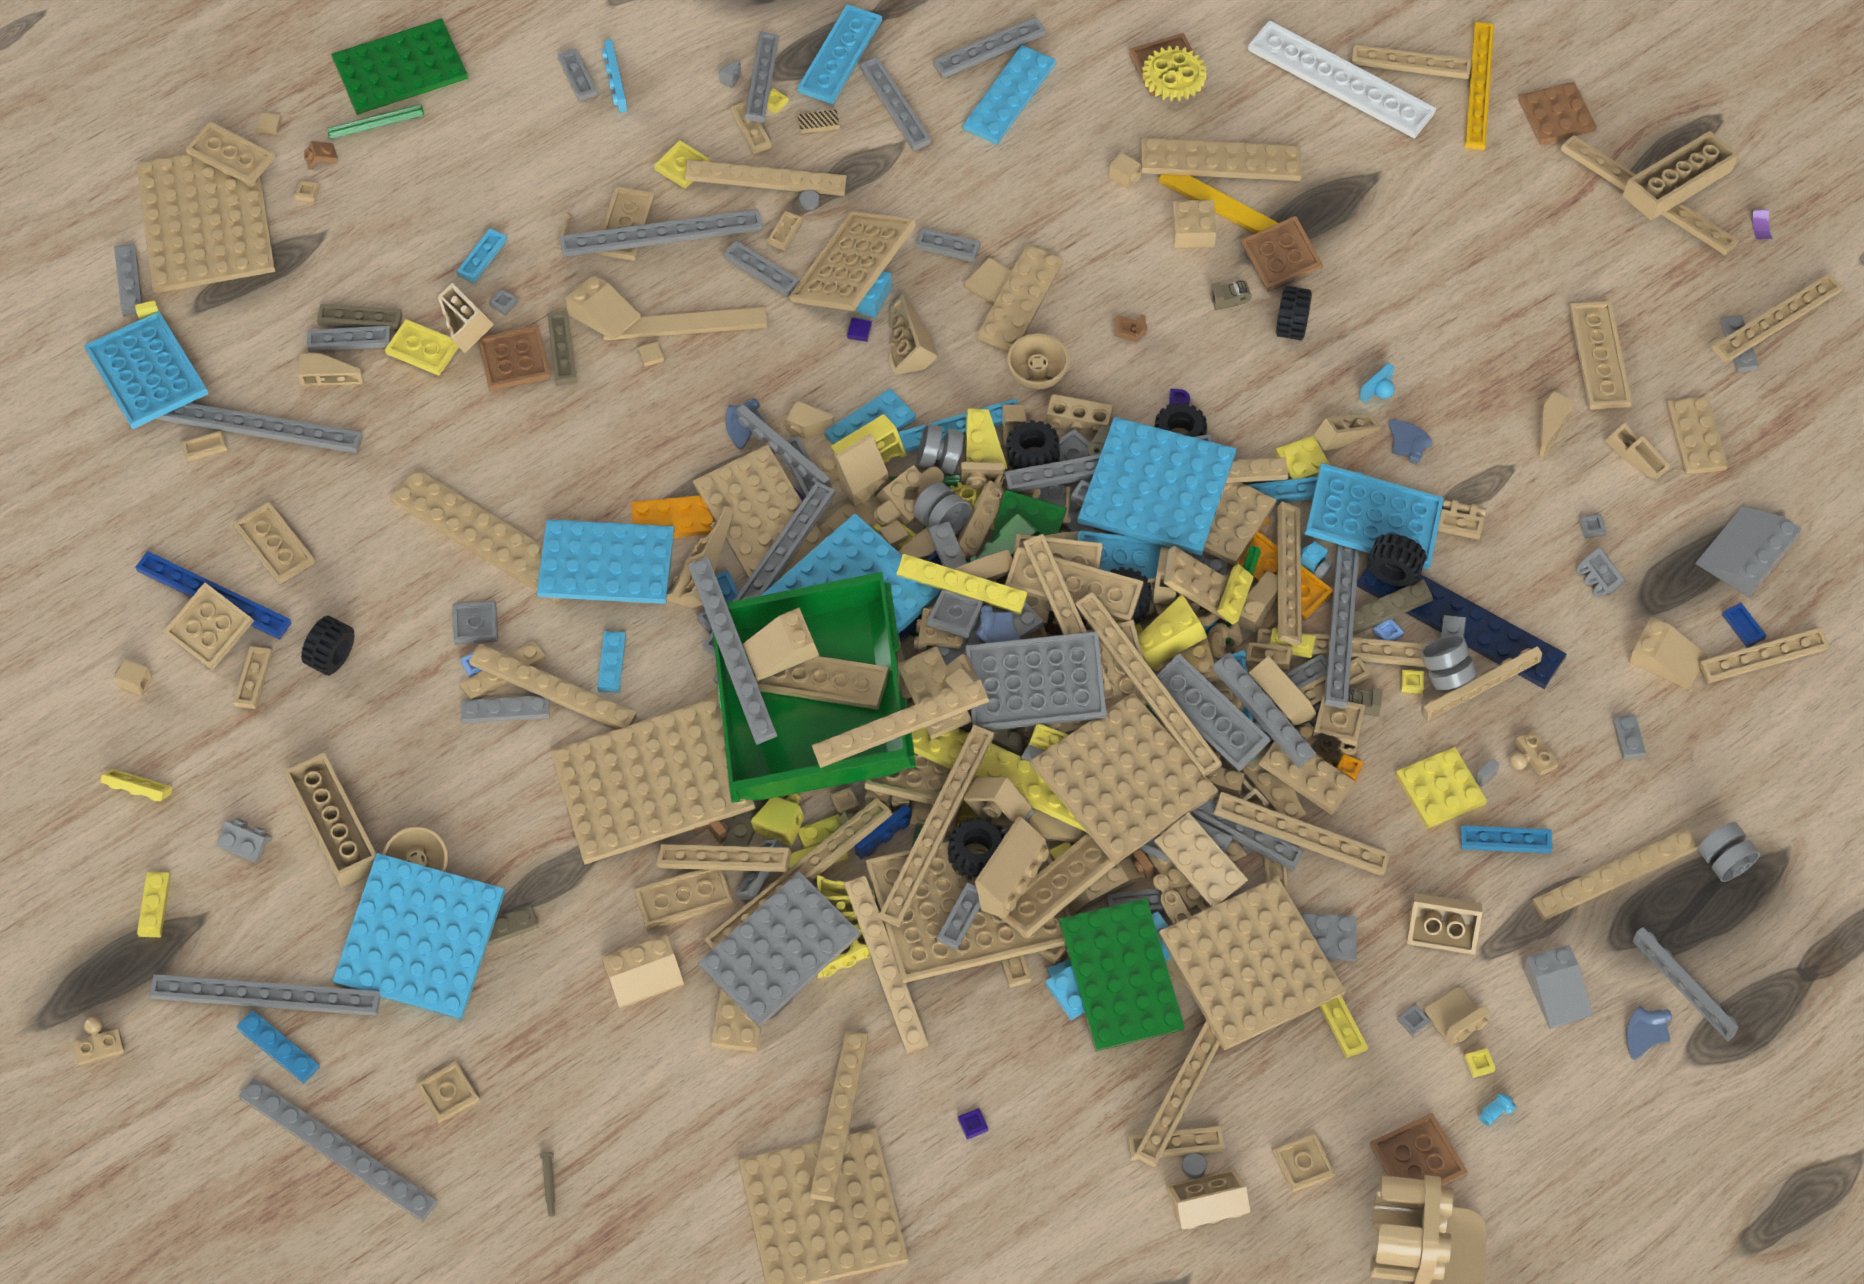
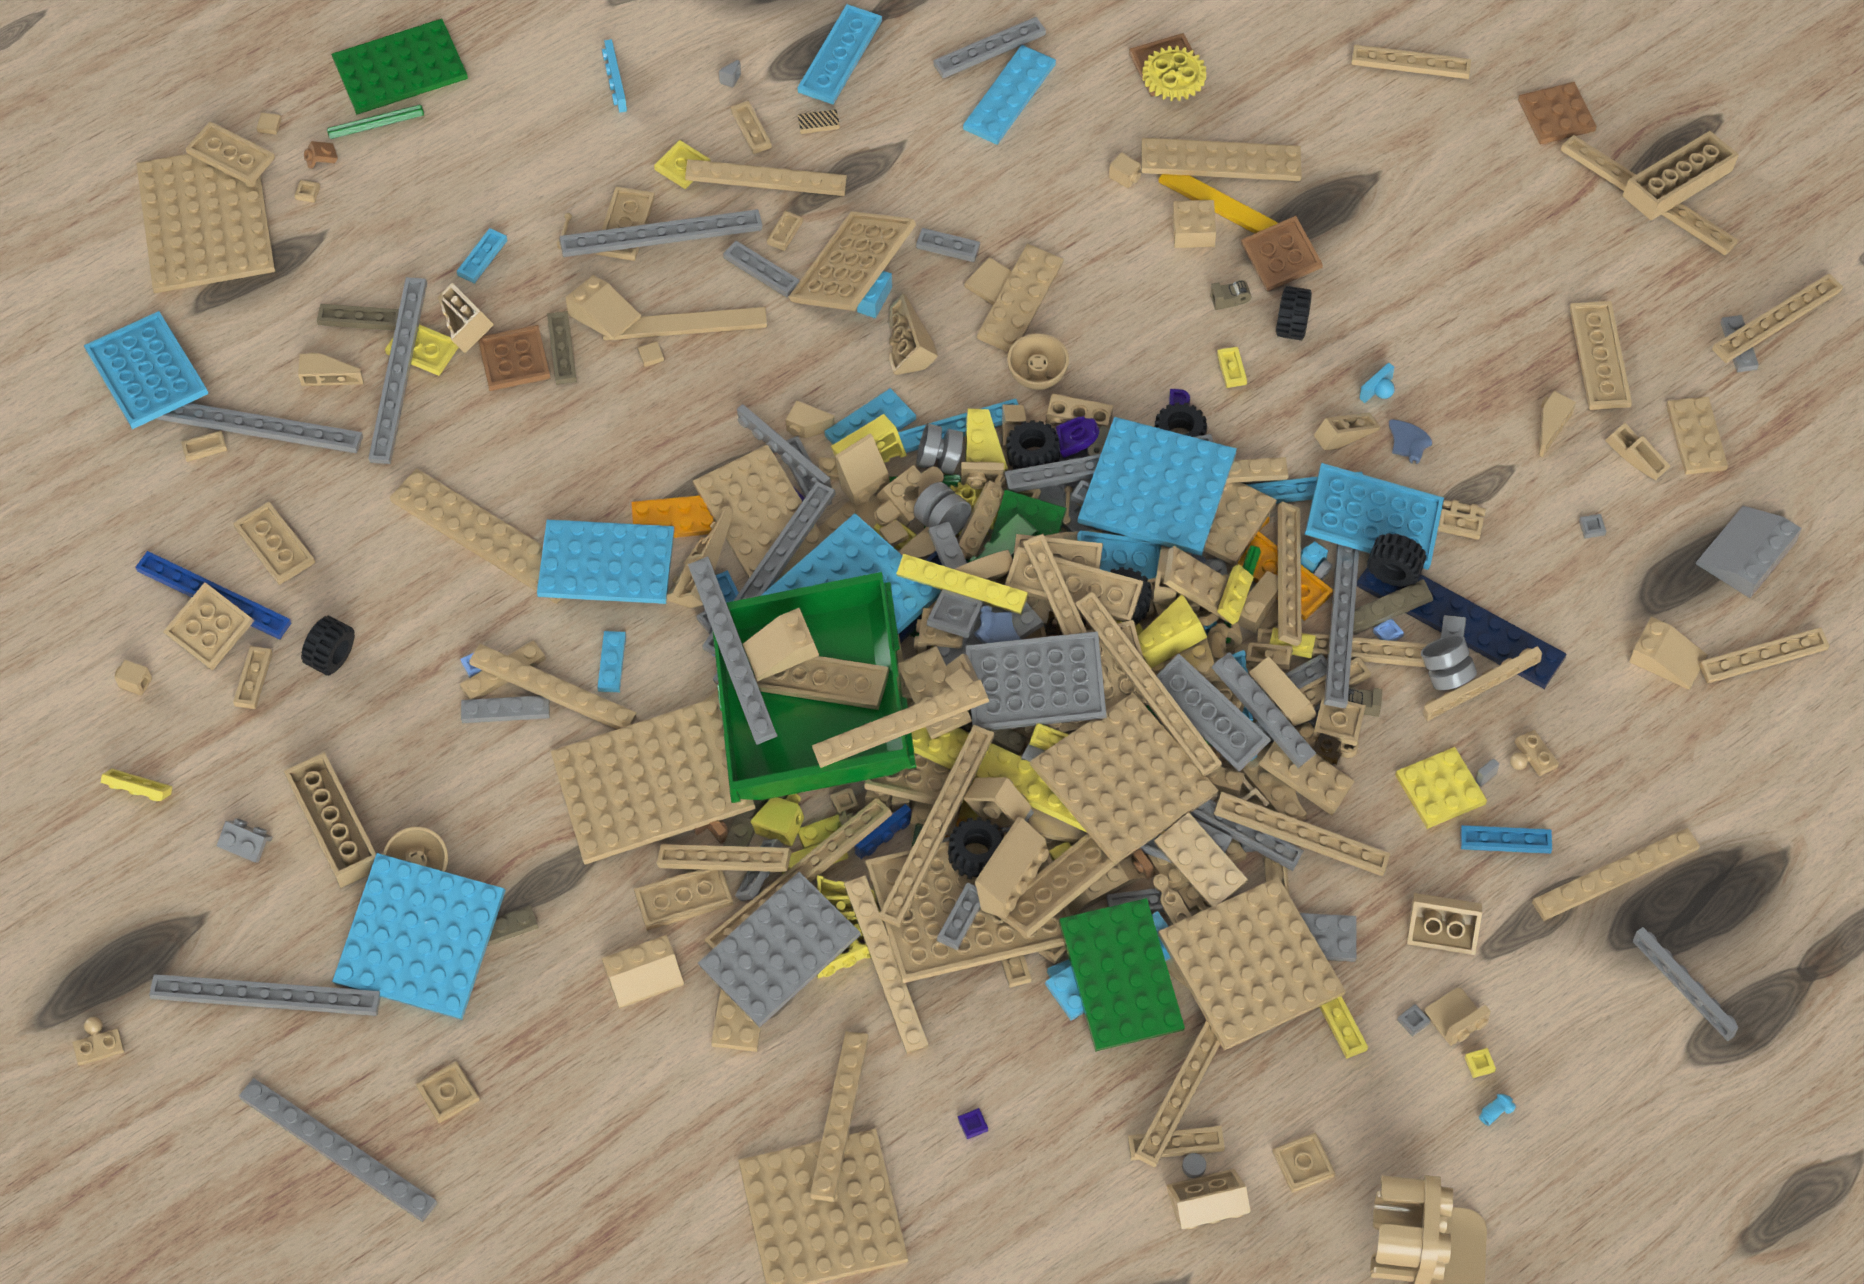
light grey plate [114,243,142,316] -> none
light yellow tile [135,300,159,320] -> none
light yellow plate [137,872,171,937] -> none
dark azure plate [236,1010,320,1084] -> none
light grey plate [307,326,391,352] -> none
light grey tile [453,601,498,645] -> none
light grey tile [489,289,518,316] -> none
dark tan piece [540,1152,555,1216] -> none
light grey plate [558,49,597,102] -> none
sand blue arm [726,398,765,450] -> none
light grey plate [744,31,779,123] -> none
light yellow tile [767,88,788,114] -> none
light grey tile [799,190,820,210] -> none
dark purple tile [847,318,872,342] -> none
light grey plate [860,57,931,151] -> none
medium nougat bracket [1114,314,1147,342] -> none
white plate [1248,20,1436,139] -> none
light yellow plate [1275,435,1330,480] -> none
light orange tile [1337,754,1363,783] -> none
medium nougat plate [1370,1113,1468,1187] -> none
light yellow tile [1401,670,1424,694] -> none
yellow tile [1465,22,1494,150] -> none
light grey slope [1523,945,1593,1029] -> none
light grey plate [1577,548,1626,596] -> none
light grey plate [1613,715,1646,760] -> none
sand blue arm [1627,1006,1672,1060] -> none
light grey wheel [1698,822,1760,882] -> none
blue tile [1722,603,1766,648] -> none
medium lavender sticker [1753,210,1773,239] -> none
none -> light grey plate [369,277,427,464]
none -> dark purple tile [1056,416,1100,458]
none -> light yellow plate [1217,347,1247,388]

